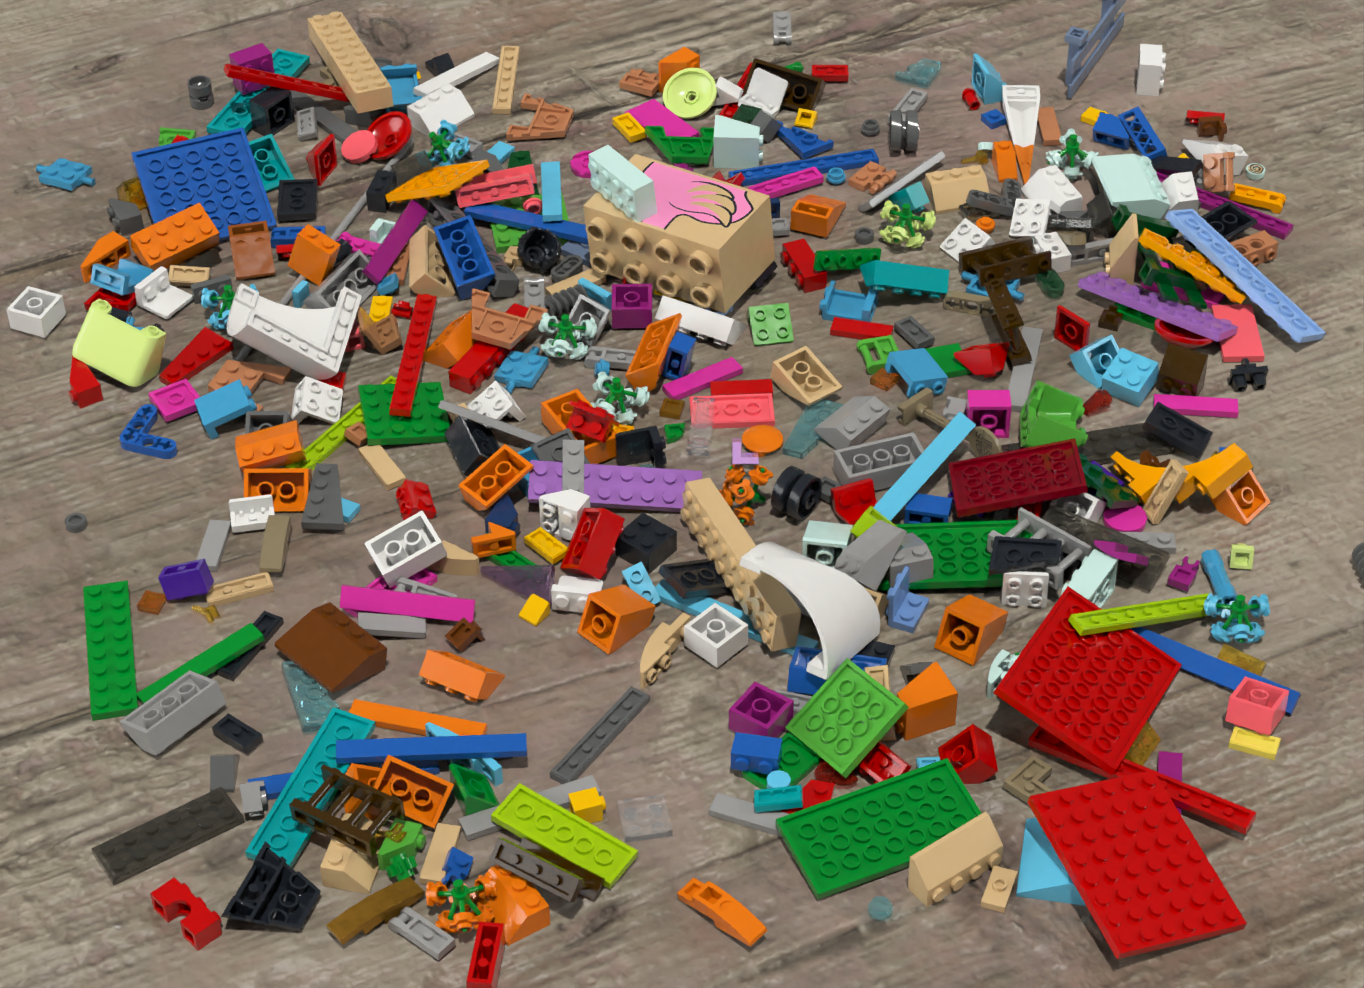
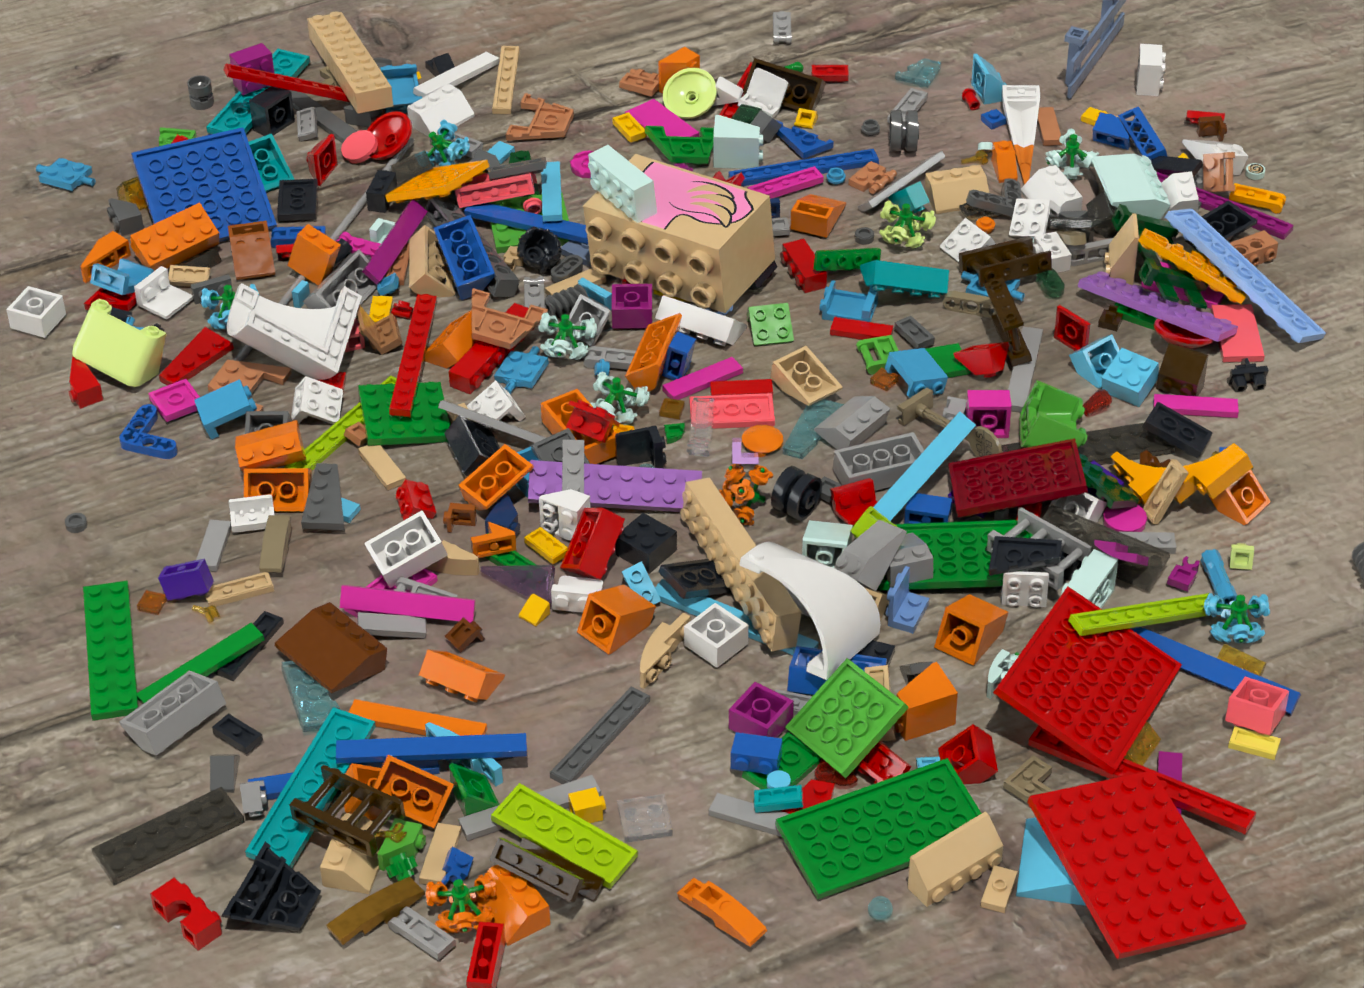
none -> dark orange bracket [443,503,477,533]
none -> dark grey plate [488,157,547,180]

